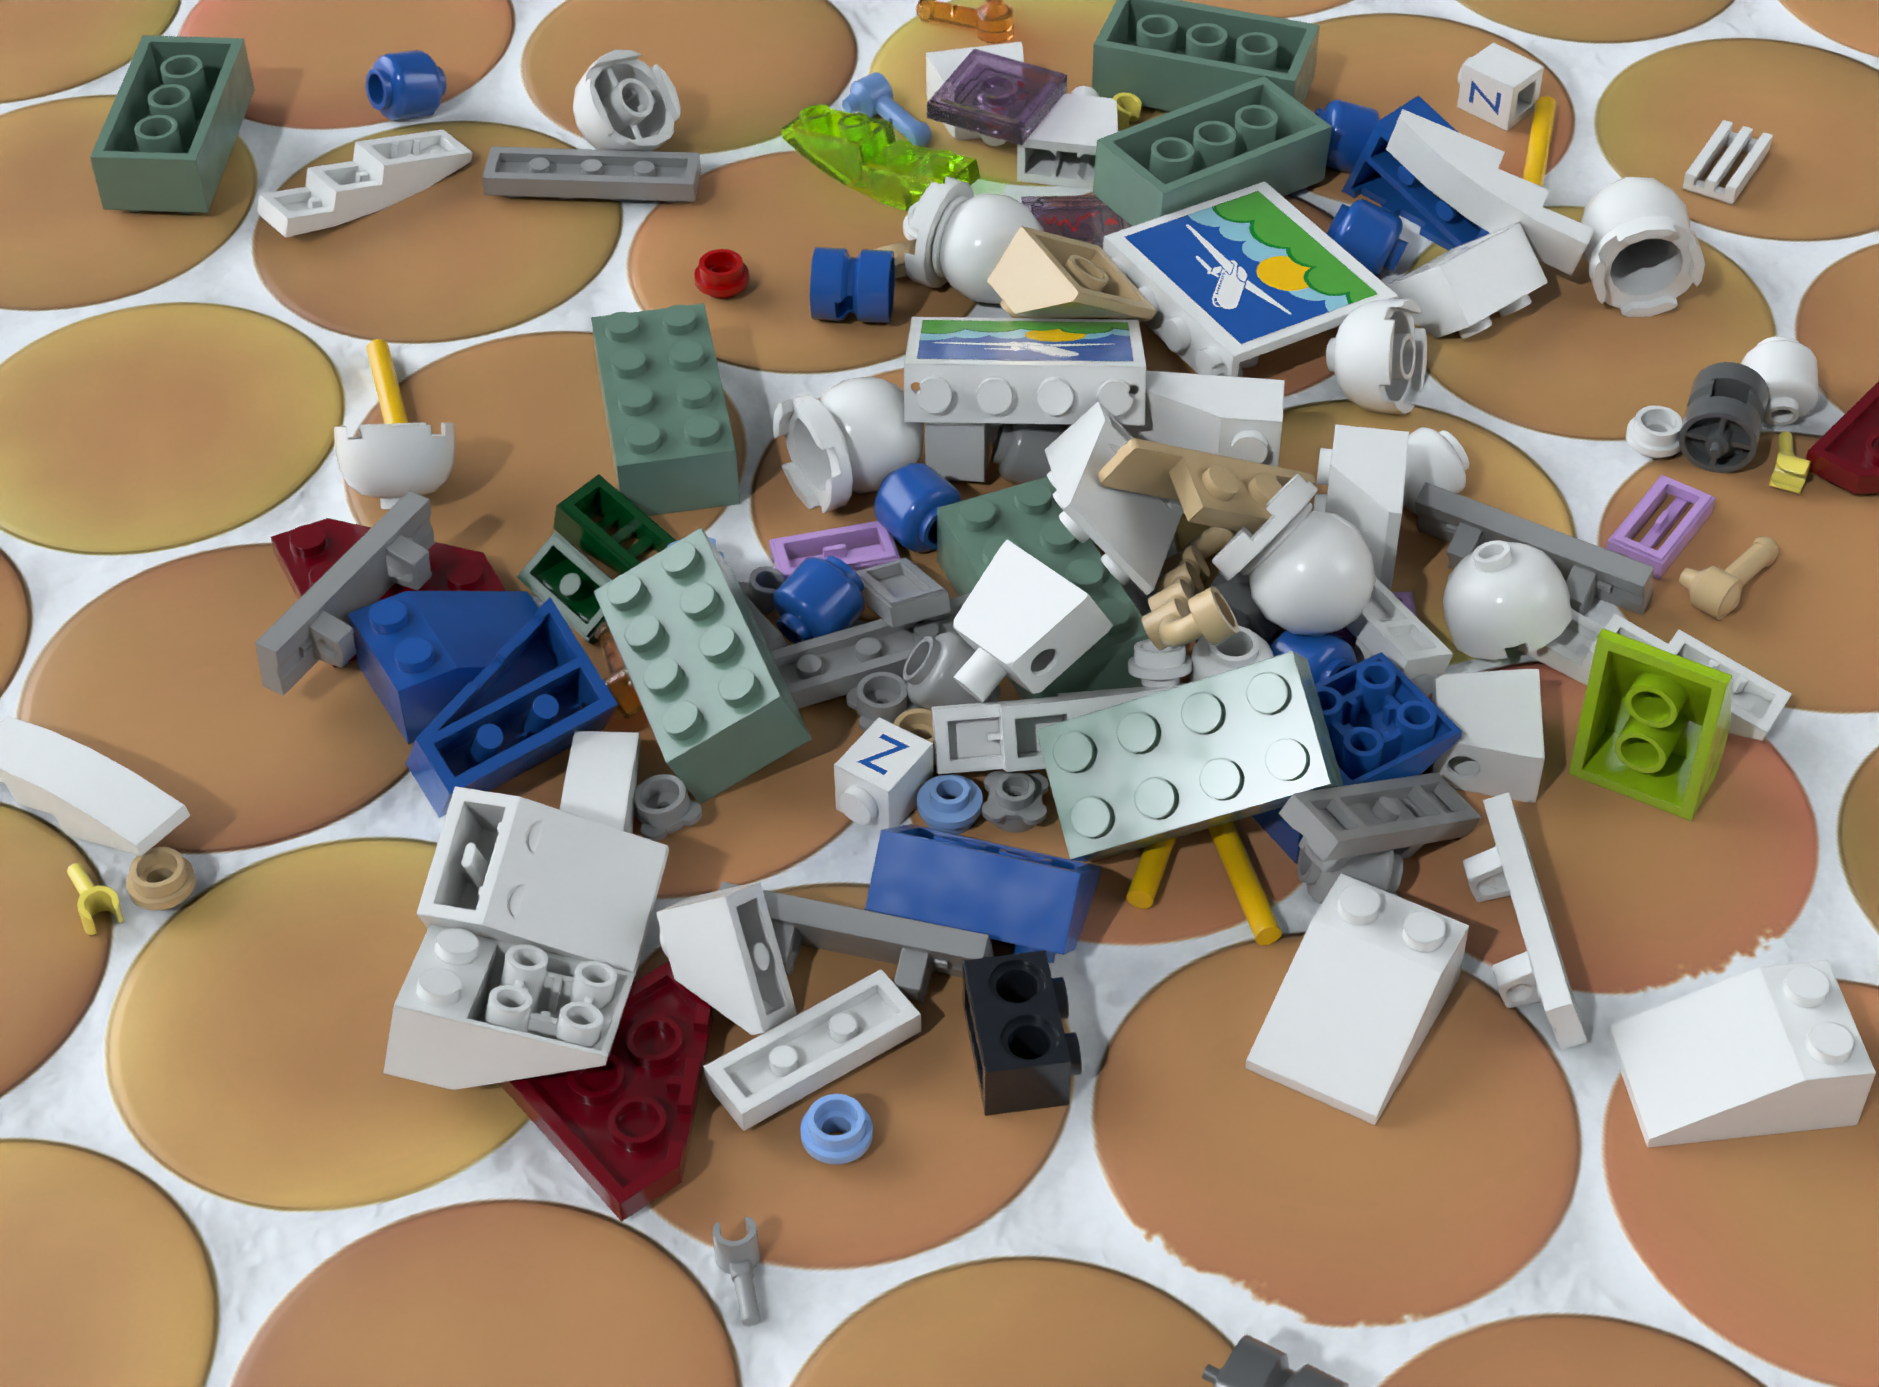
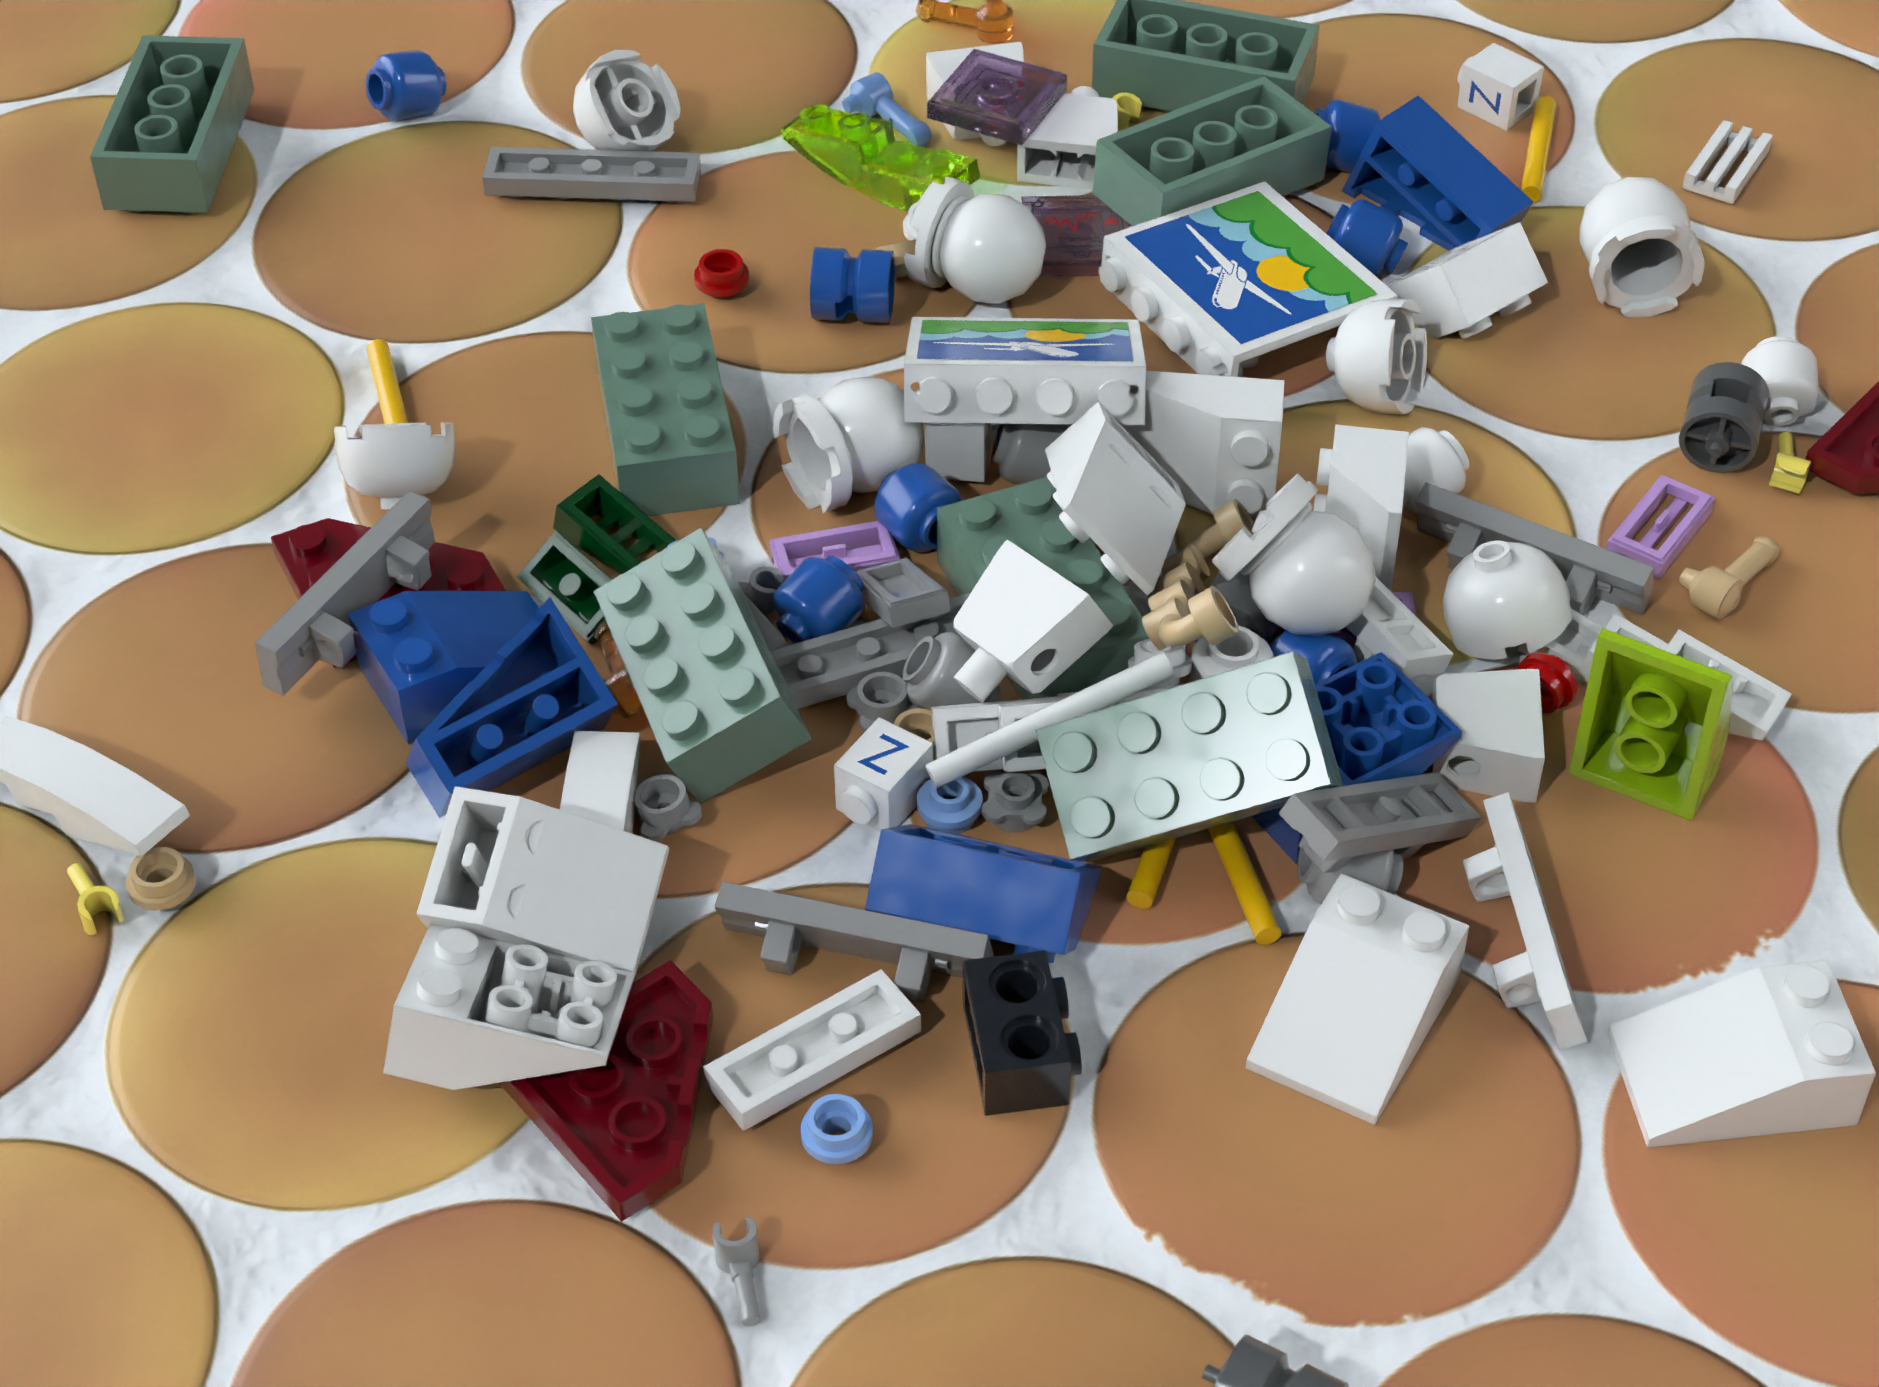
white slope [257,129,473,238] -> none
white slope [656,881,798,1035] -> none
tan slope [987,226,1157,322] -> none
tan bracket [1098,438,1317,534] -> none
white slope [1386,109,1594,276] -> none
white plate [1626,405,1683,459] -> none
none -> white bar [925,652,1174,789]
none -> red plate [1517,653,1578,713]

